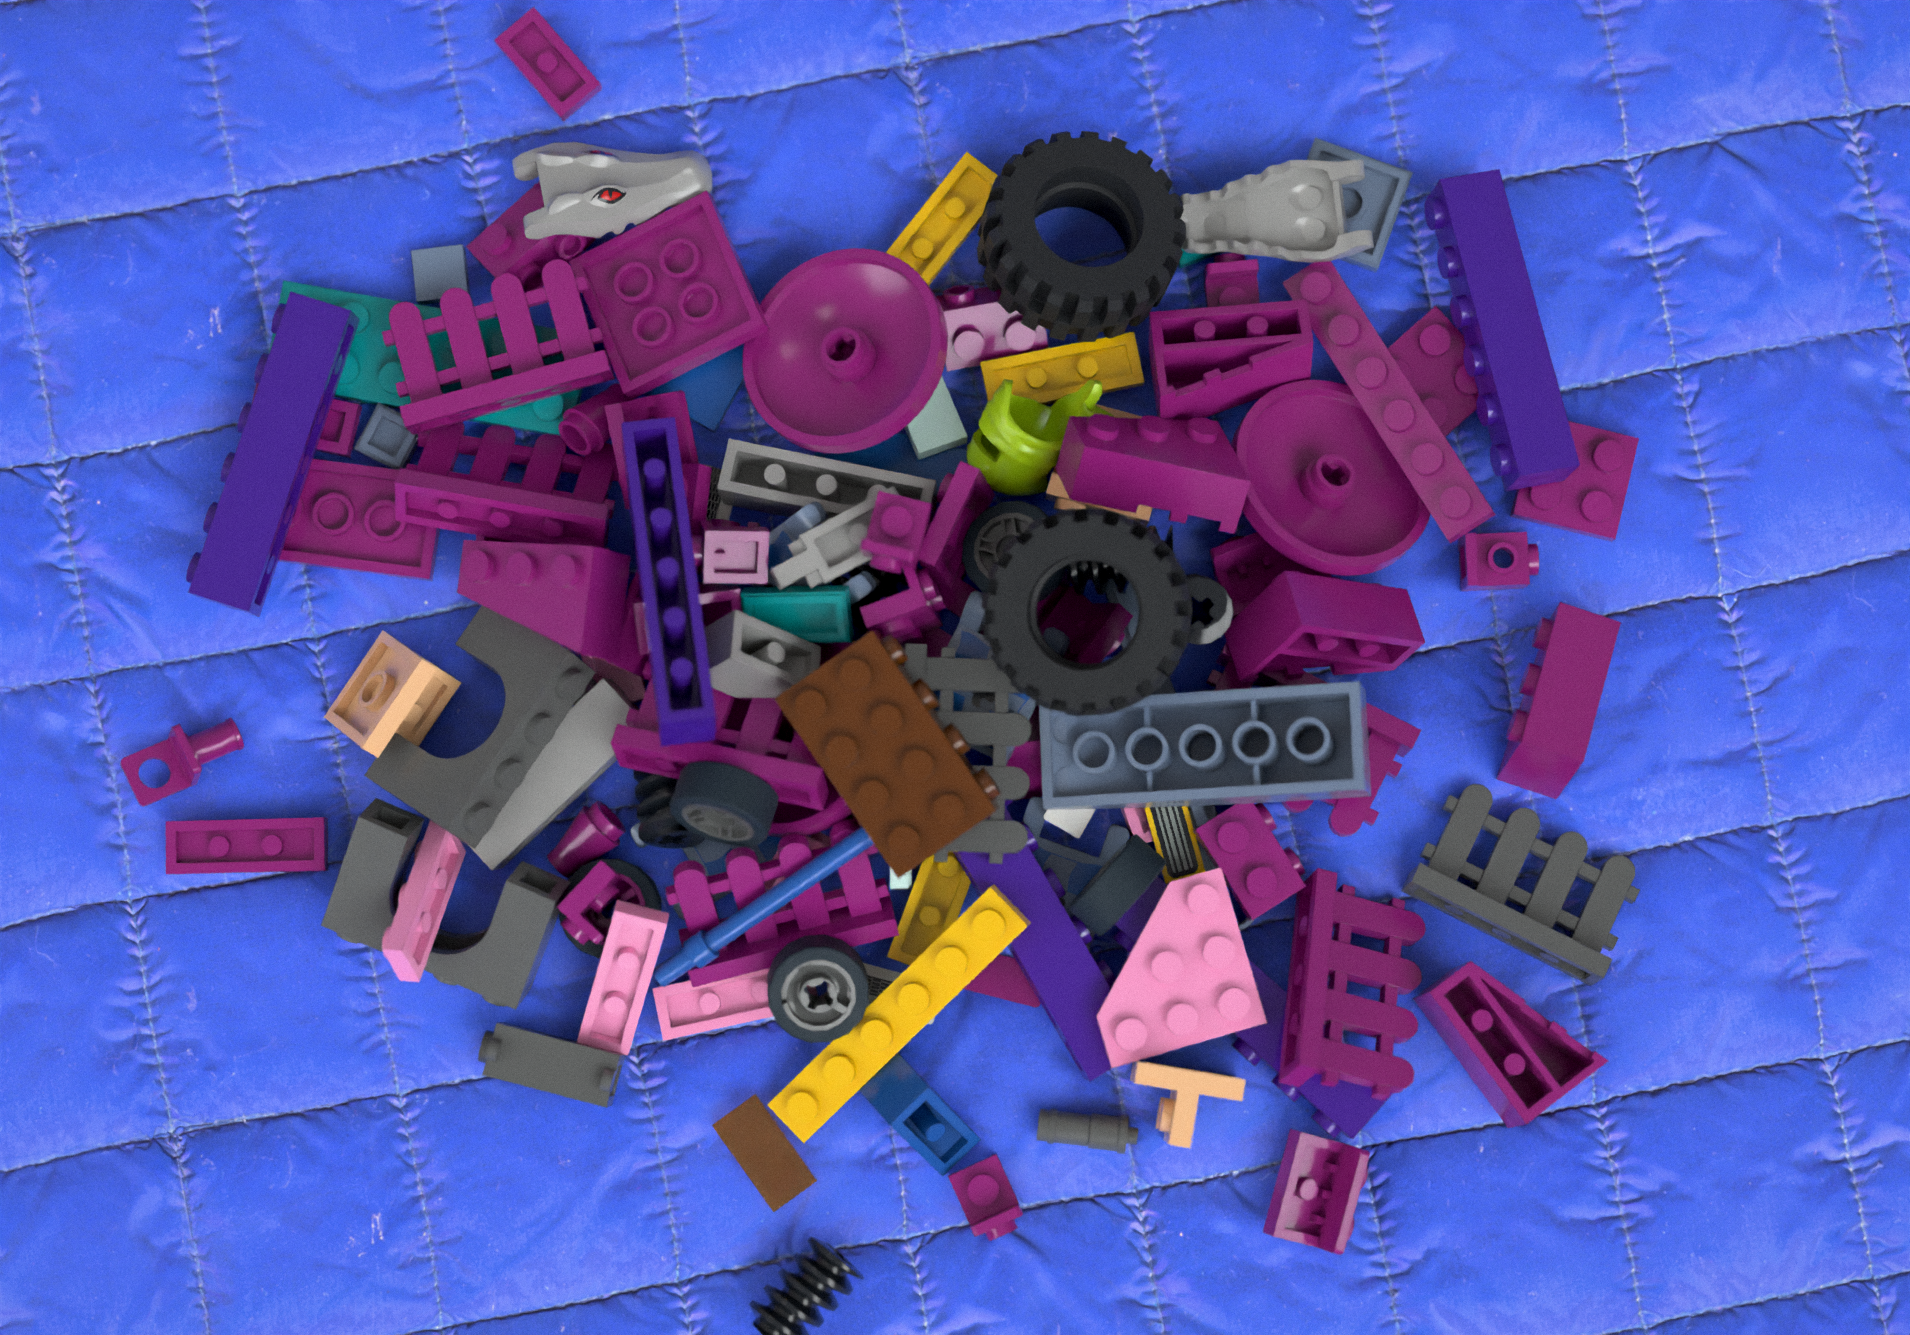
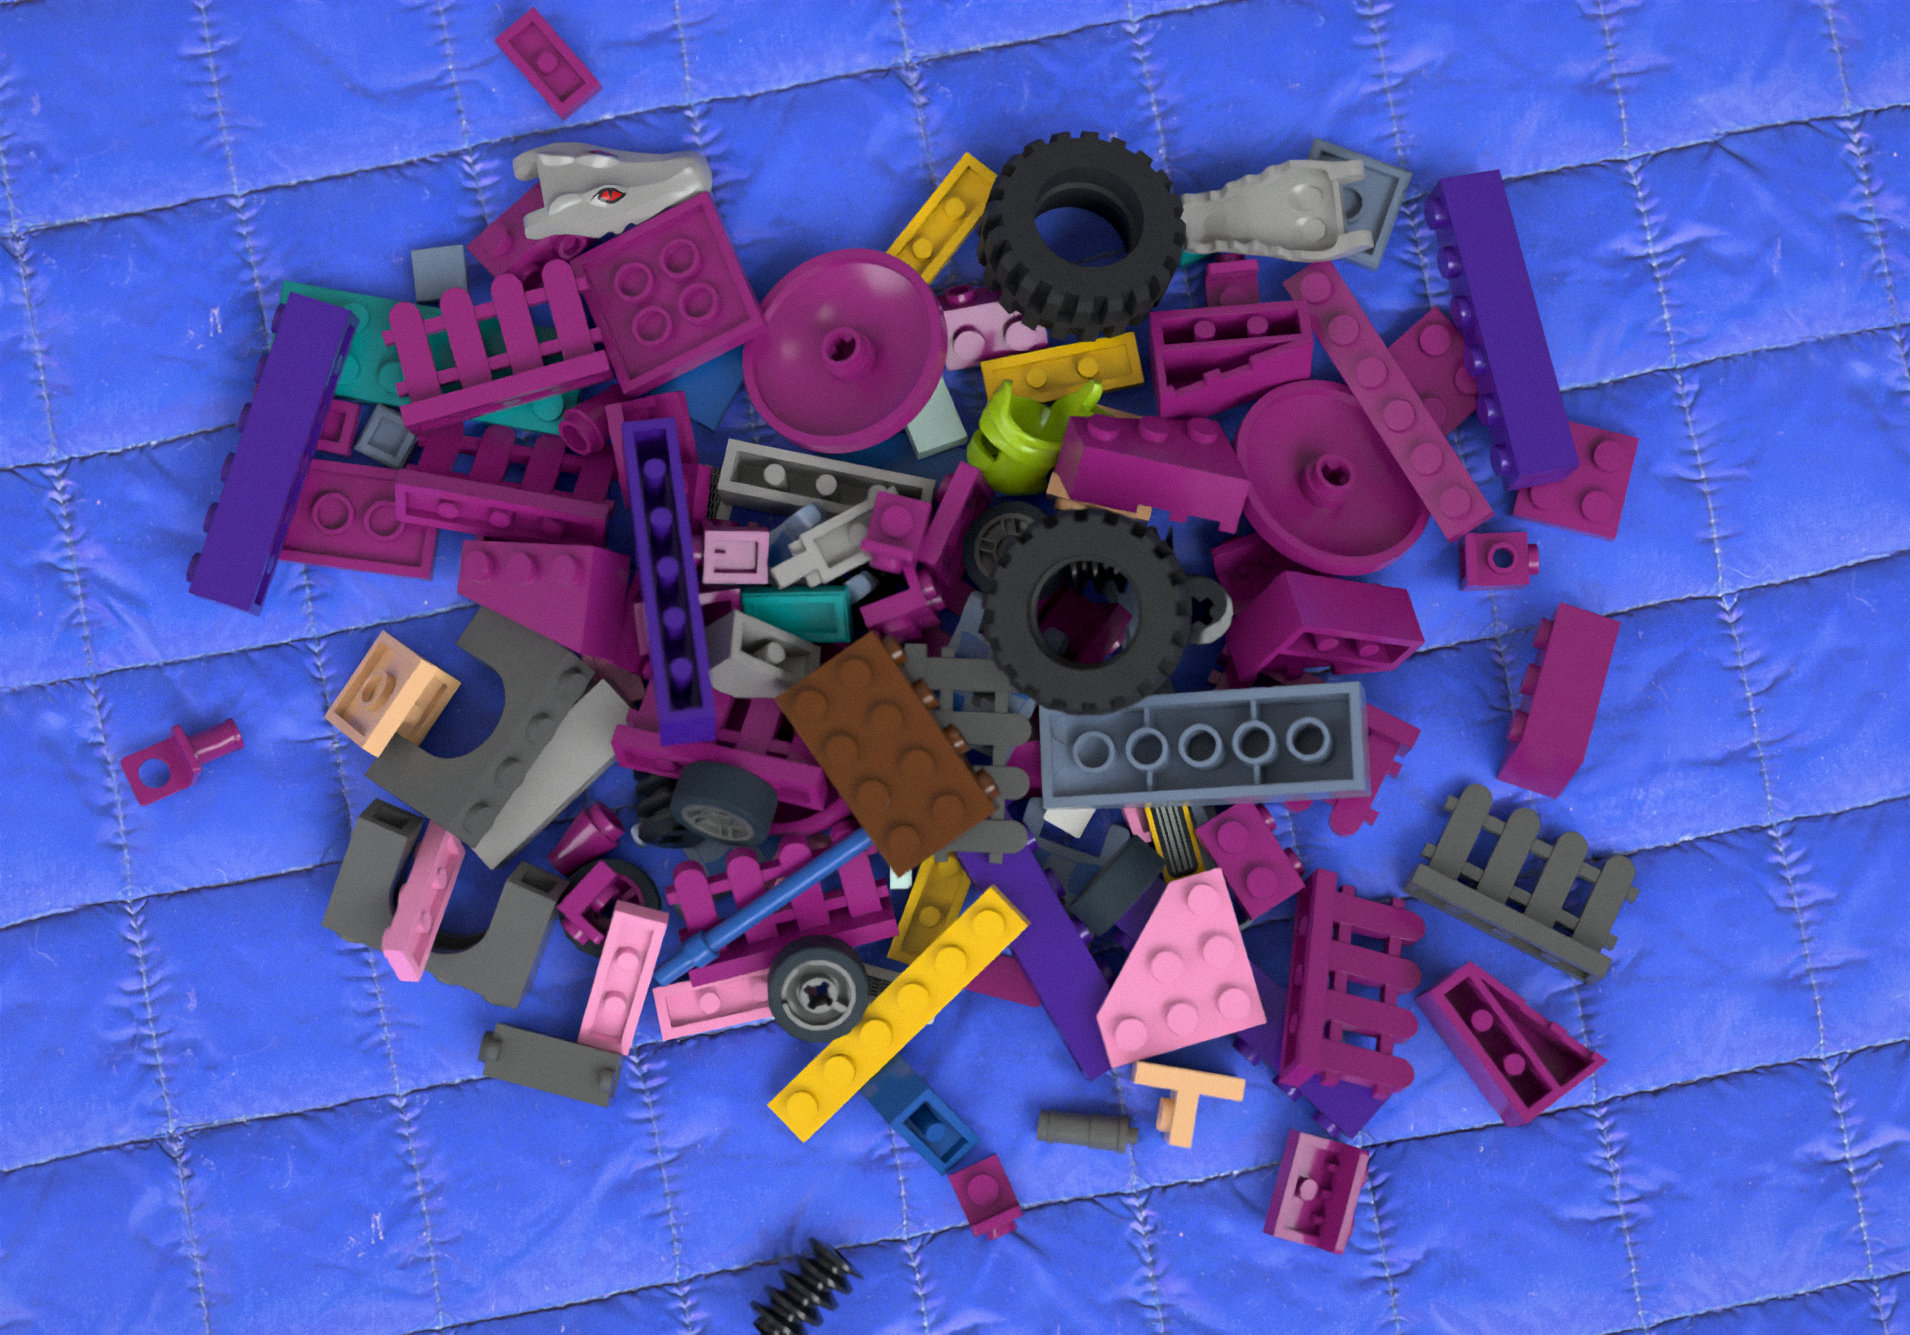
magenta plate [166,817,328,875] -> none
clear orange tile [712,1094,817,1212] -> none

